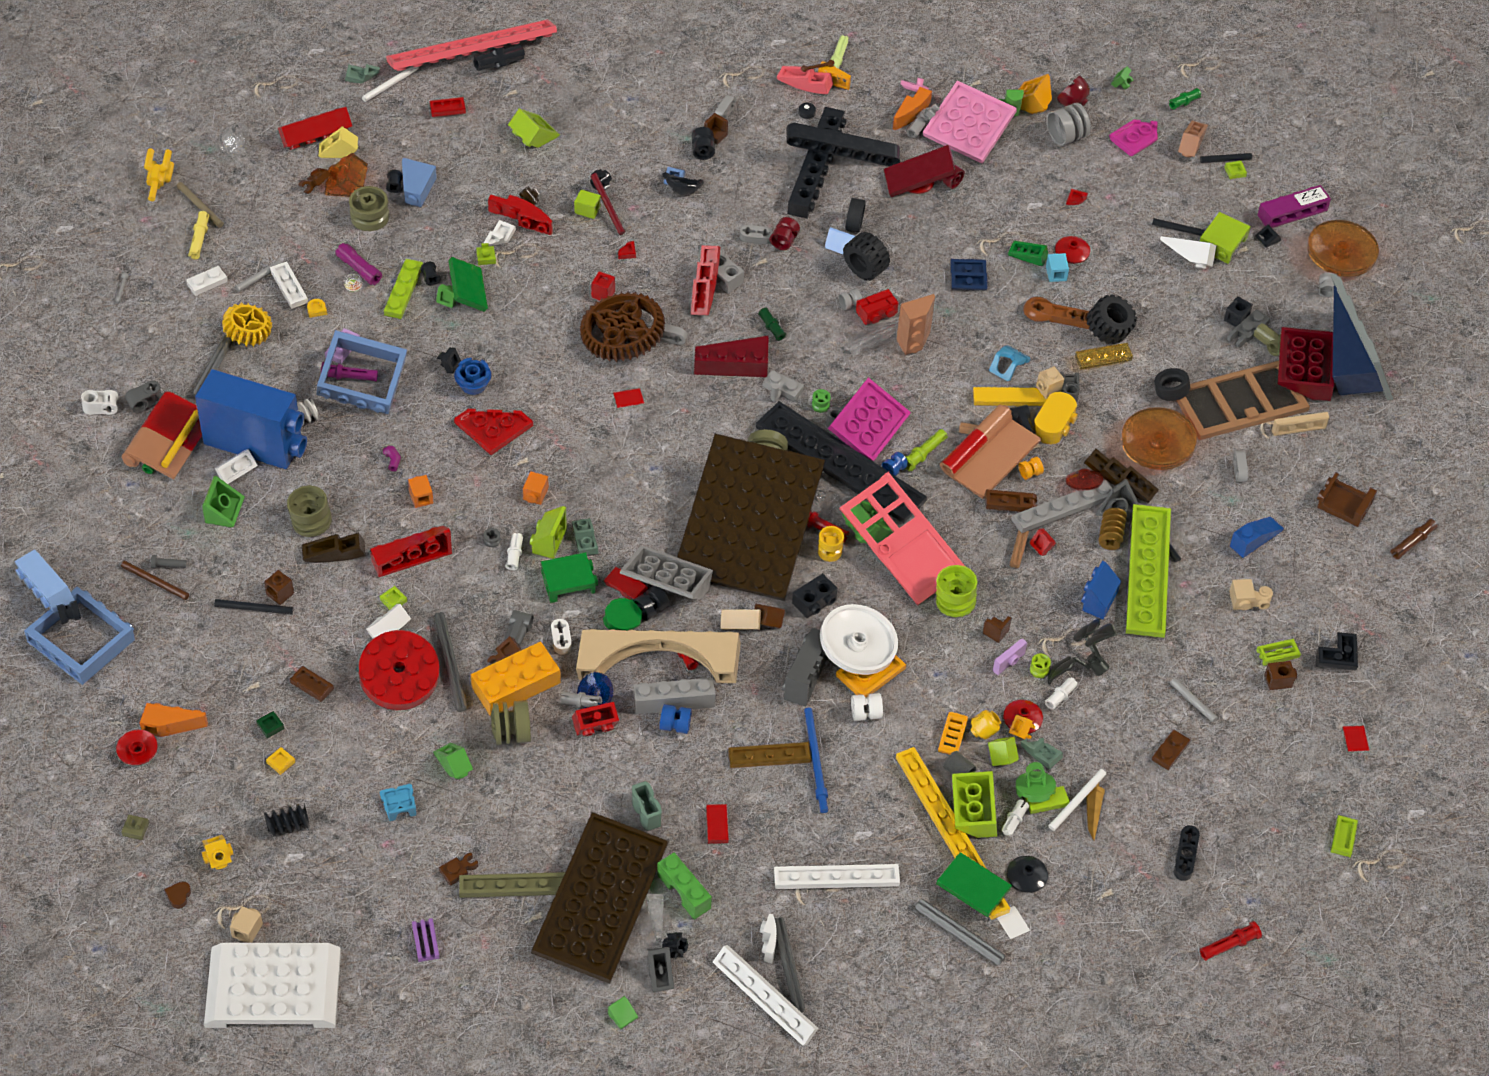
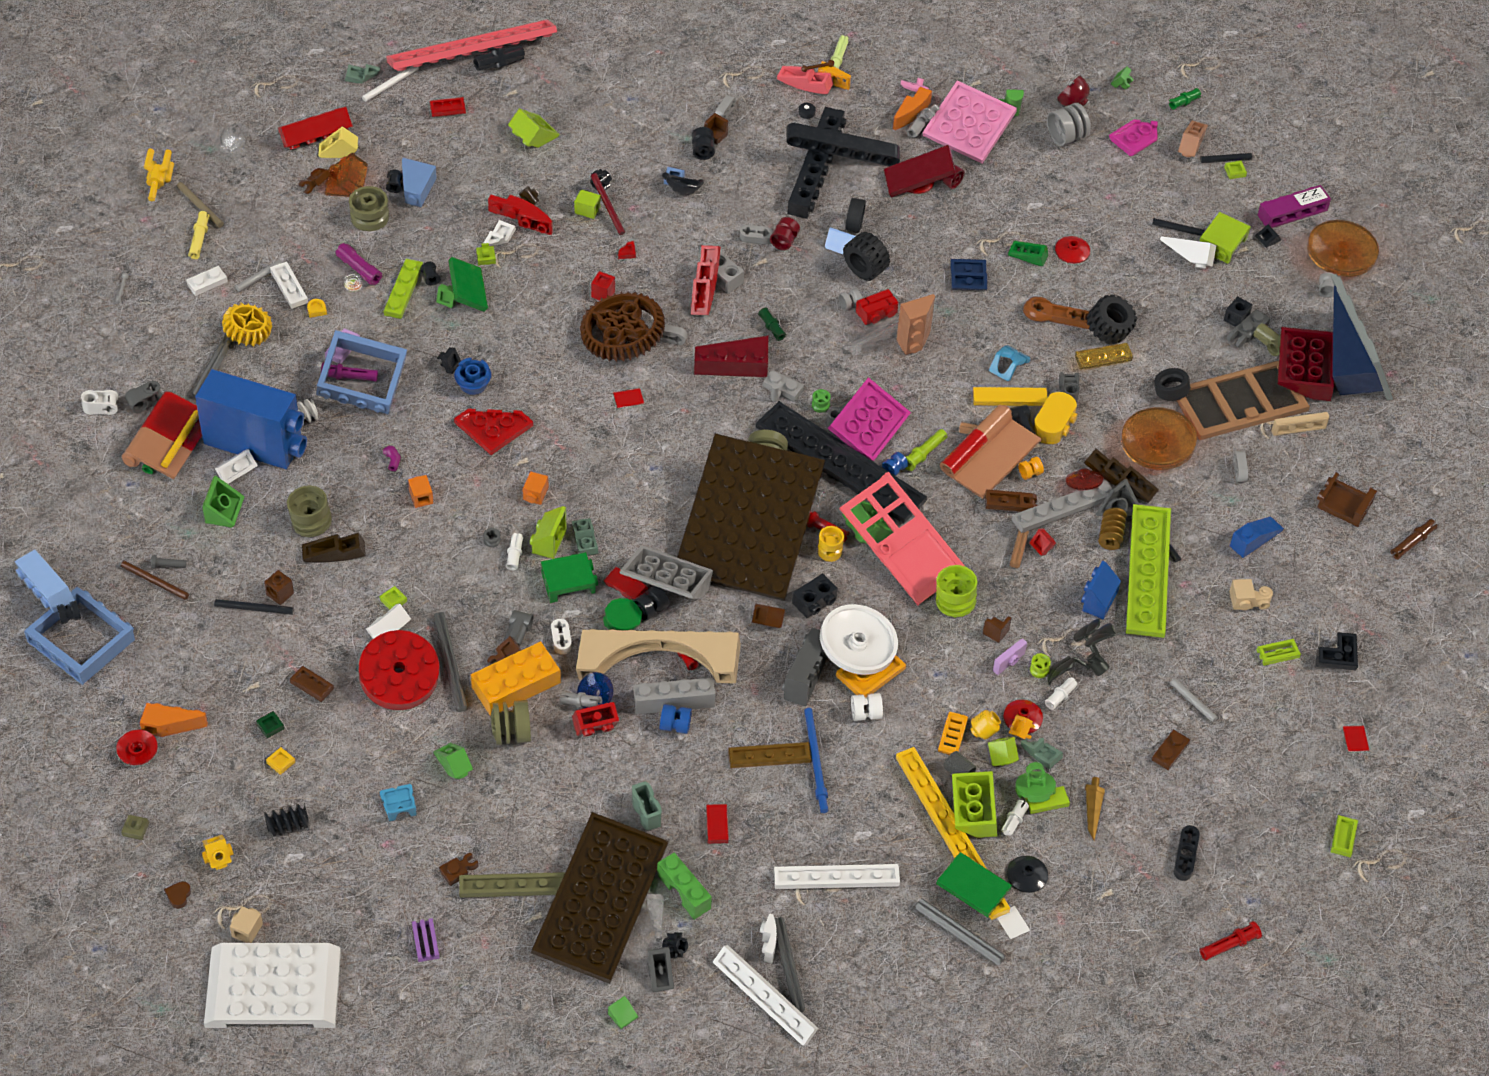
red wedge [370,525,452,577] -> none
tan tile [720,610,761,630] -> none
light orange slope [1018,74,1052,114] -> none
tan brick [1036,366,1064,399] -> none
medium azure brick [1046,253,1069,282] -> none
white bar [1048,769,1106,831] -> none
red tile [1066,189,1088,205] -> none
reddish brown brick [1264,661,1297,690] -> none

